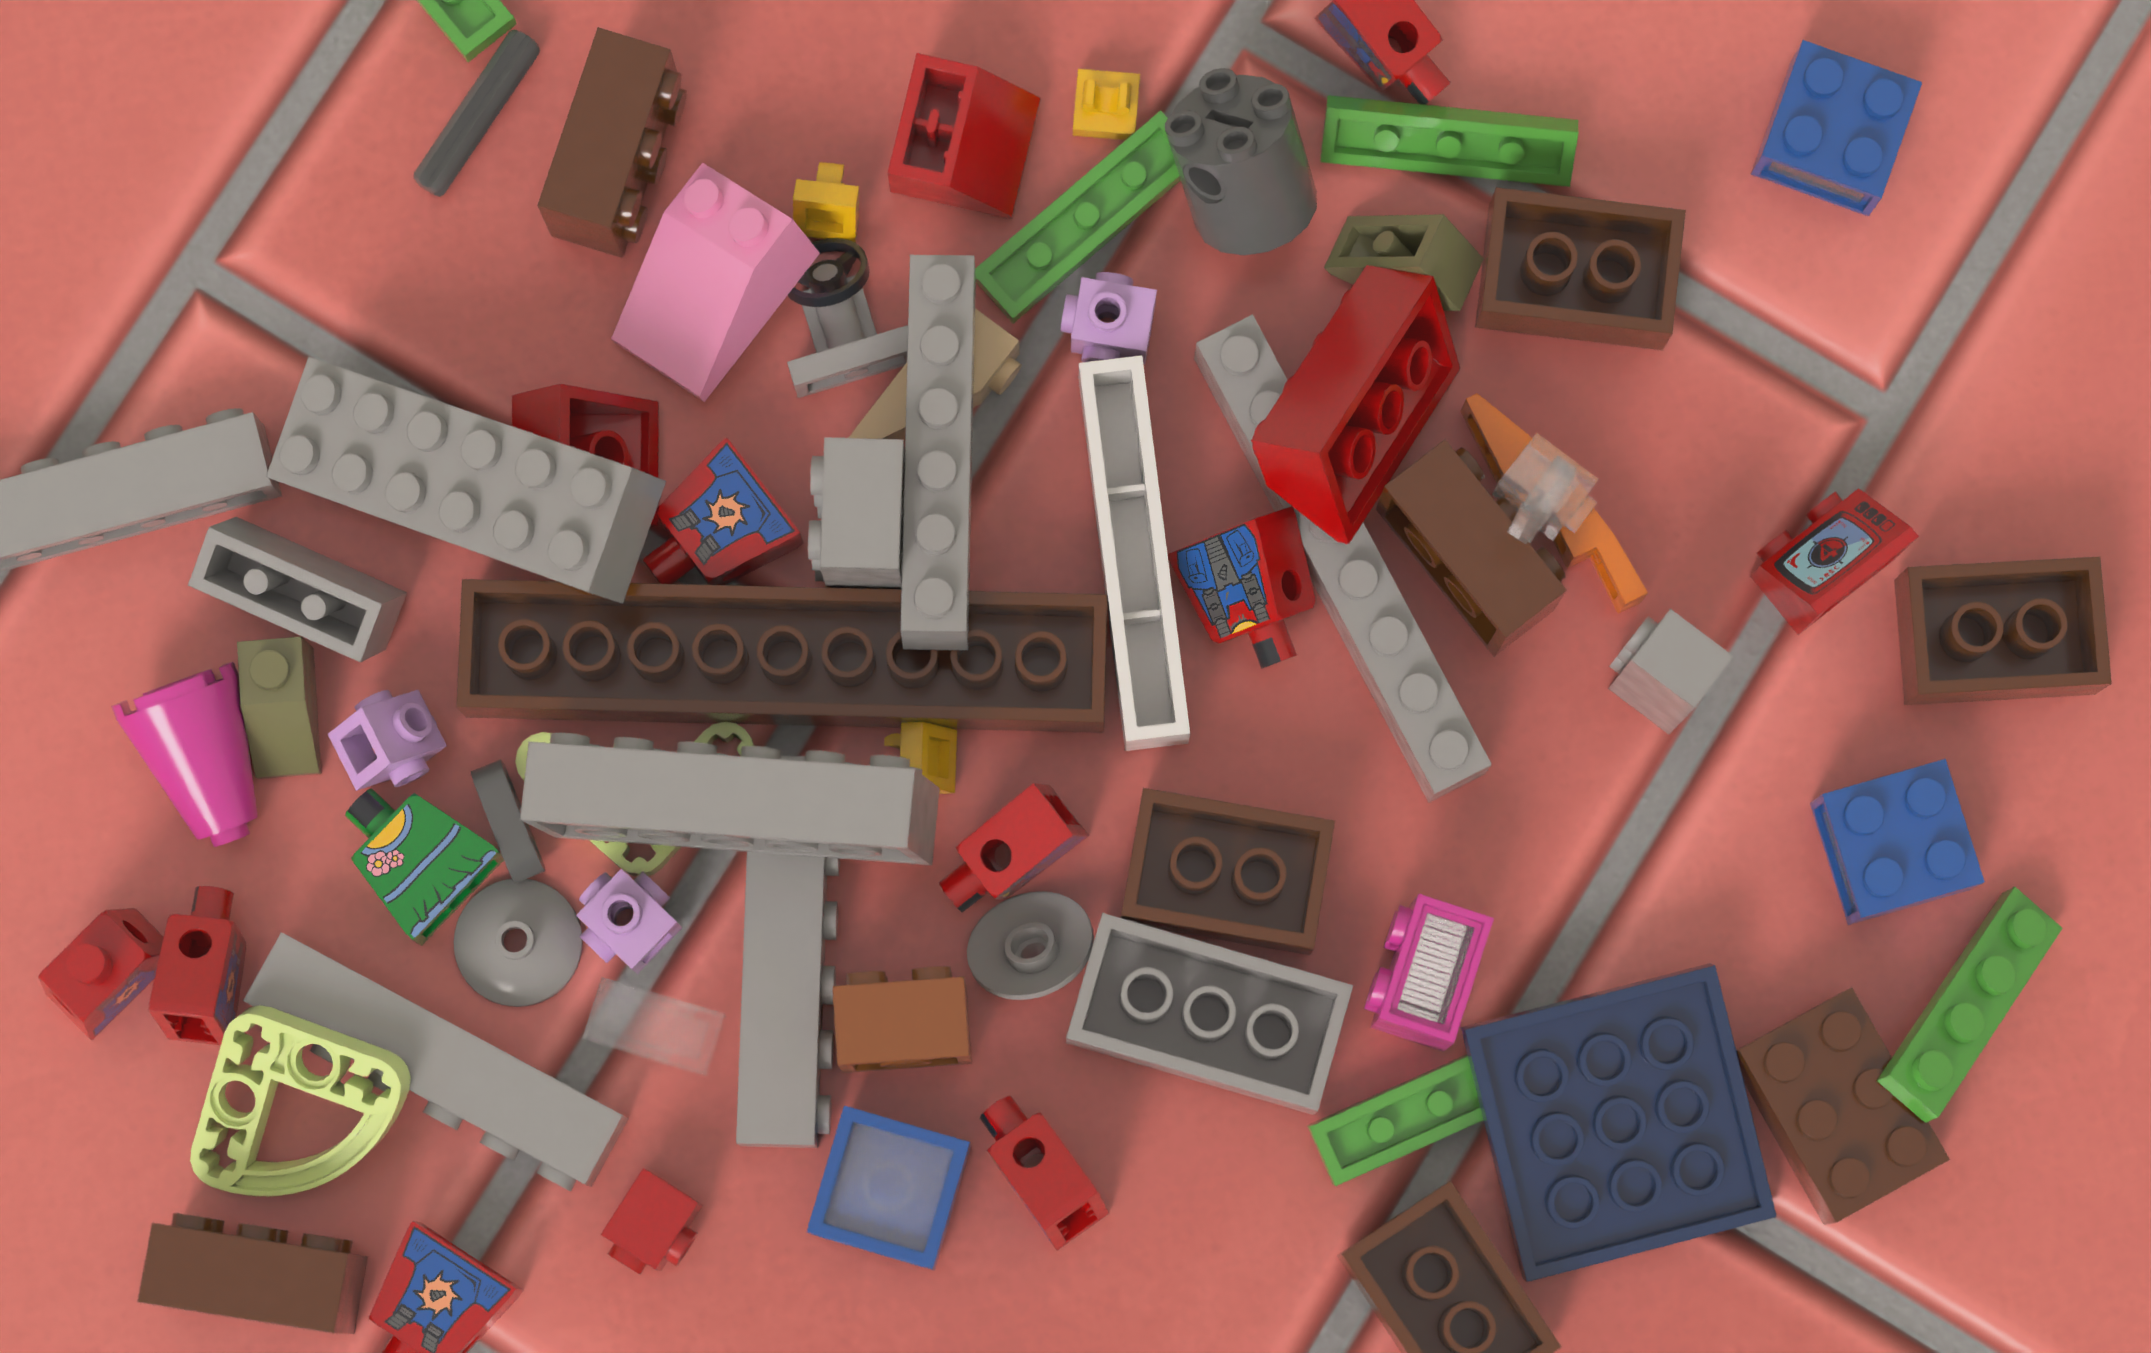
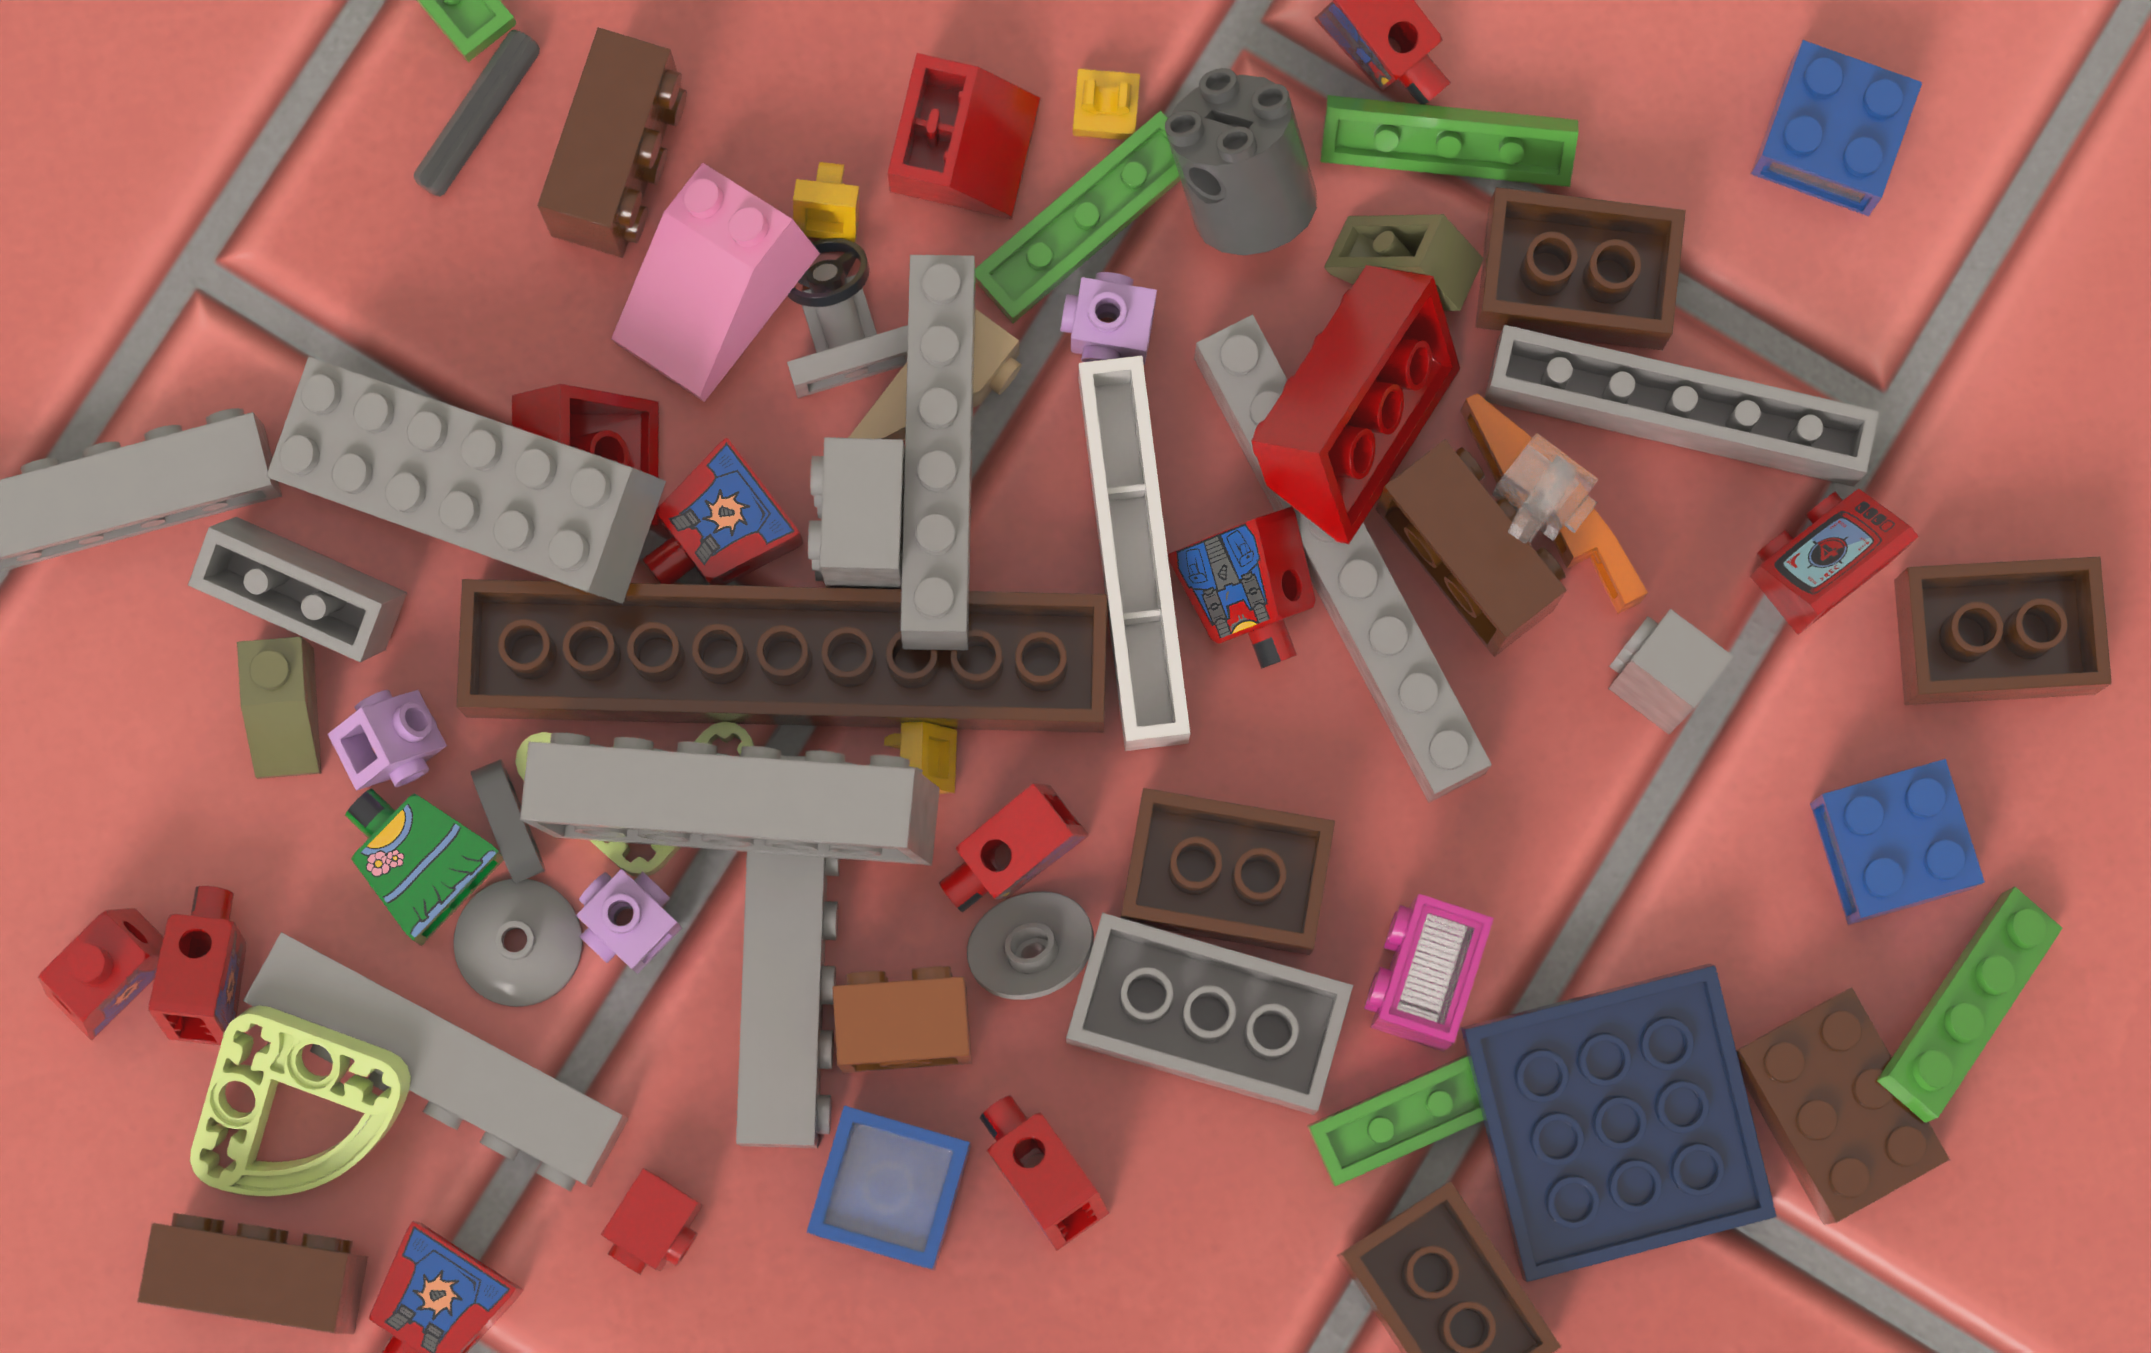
dark pink cone [111,662,258,847] -> none
clear tile [582,977,726,1077] -> none
none -> light grey brick [1484,325,1880,487]

